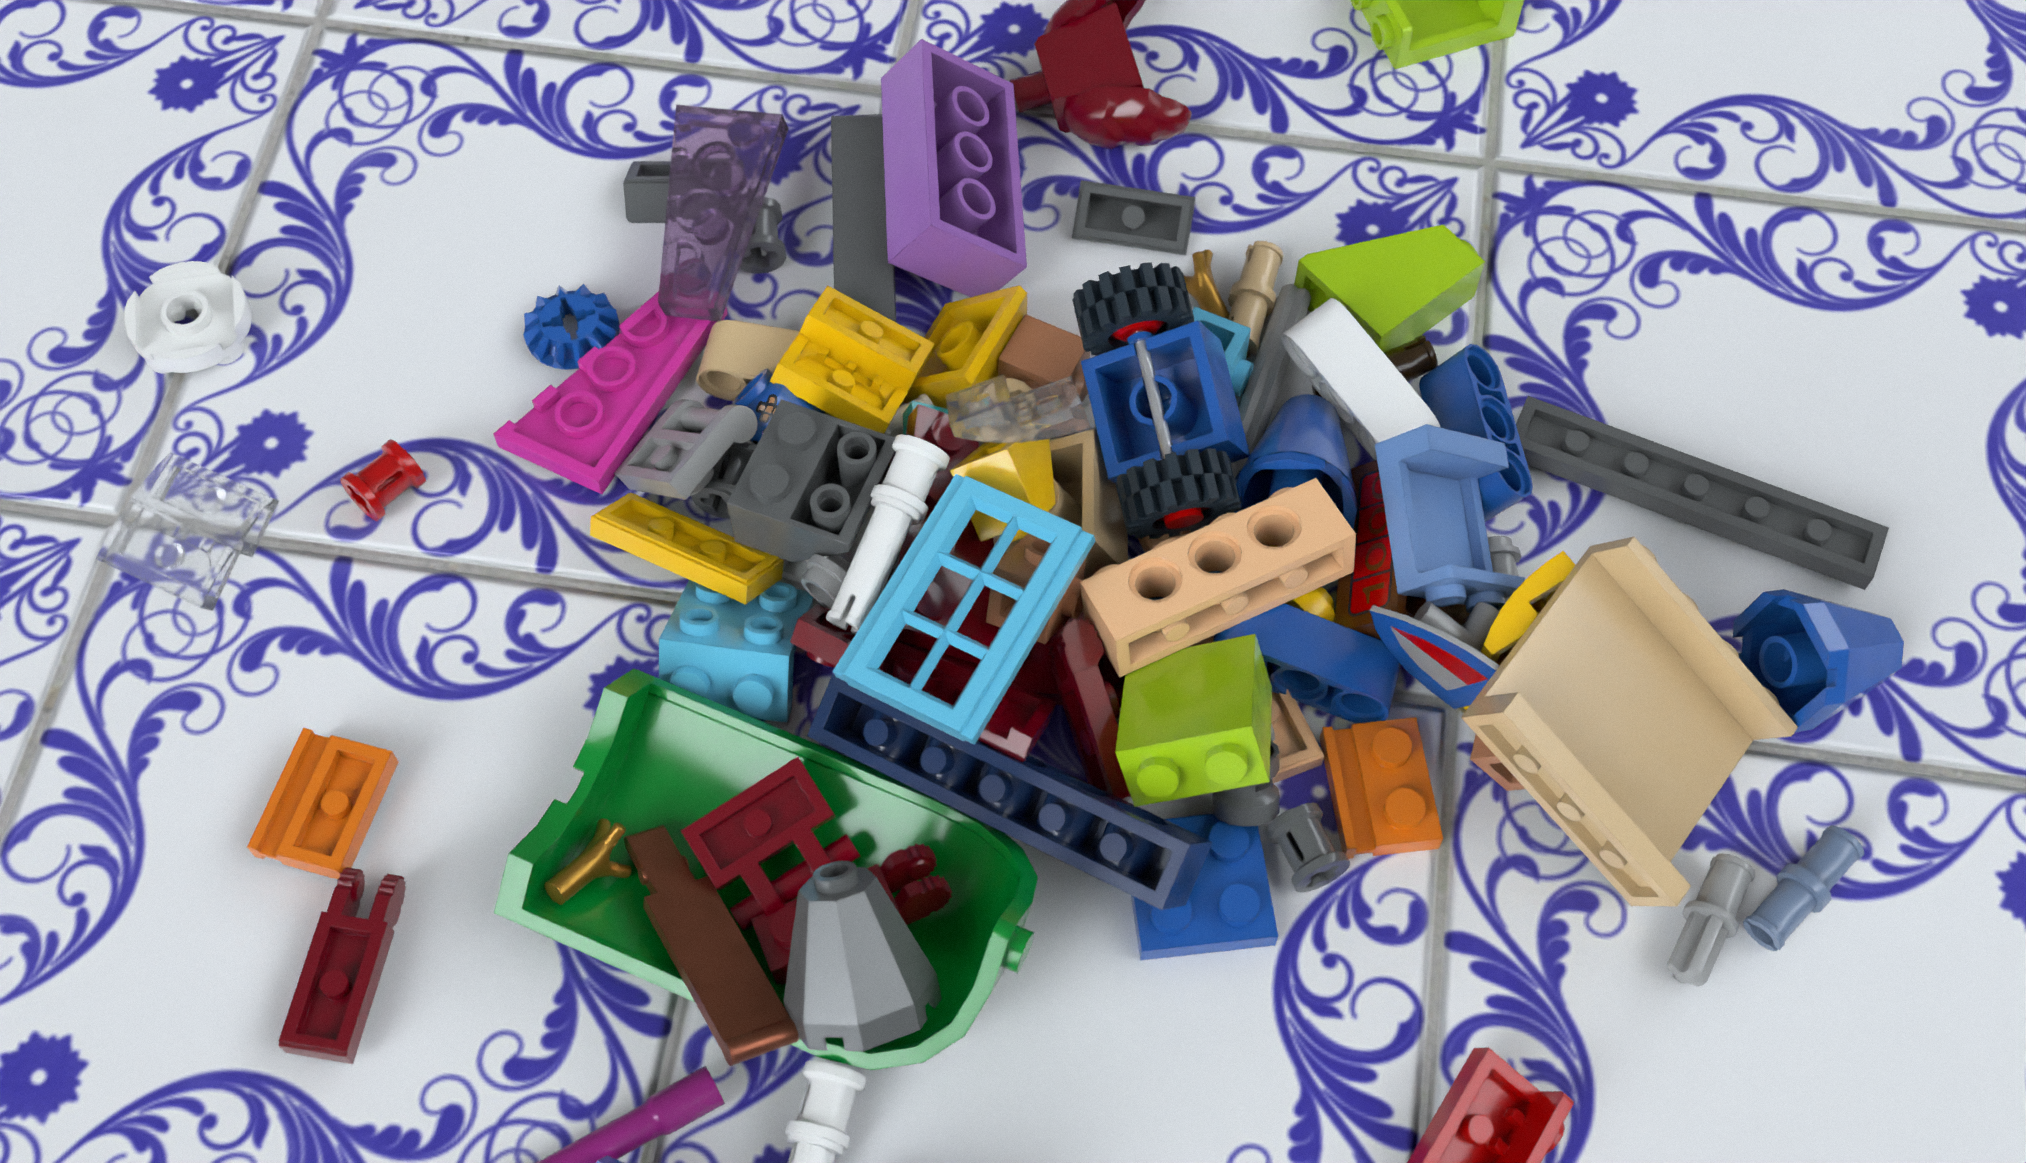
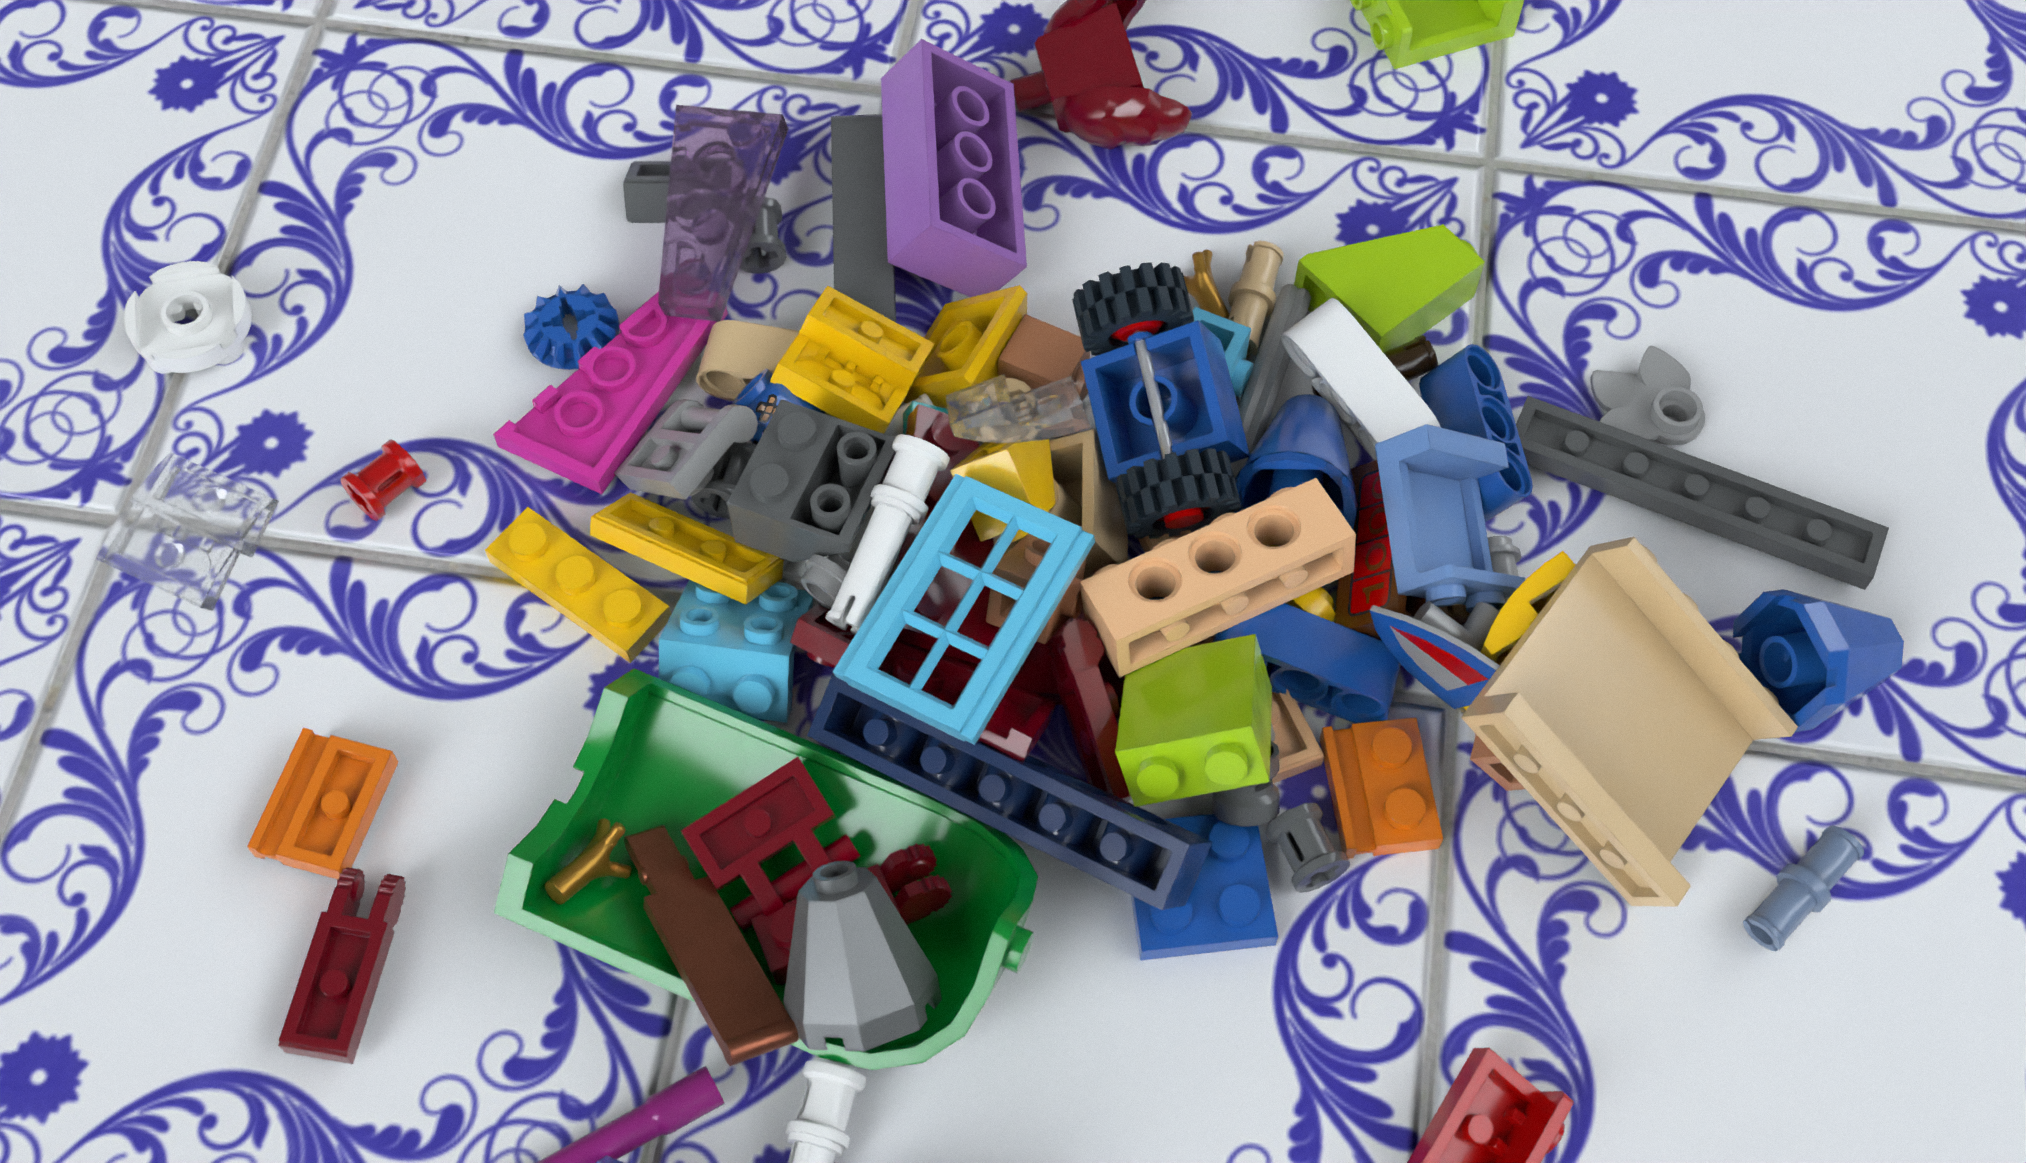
dark grey slope [1072,180,1196,256] -> none
light grey axle [1667,854,1755,987] -> none
none -> yellow plate [485,507,671,663]
none -> light grey plate [1590,346,1705,445]

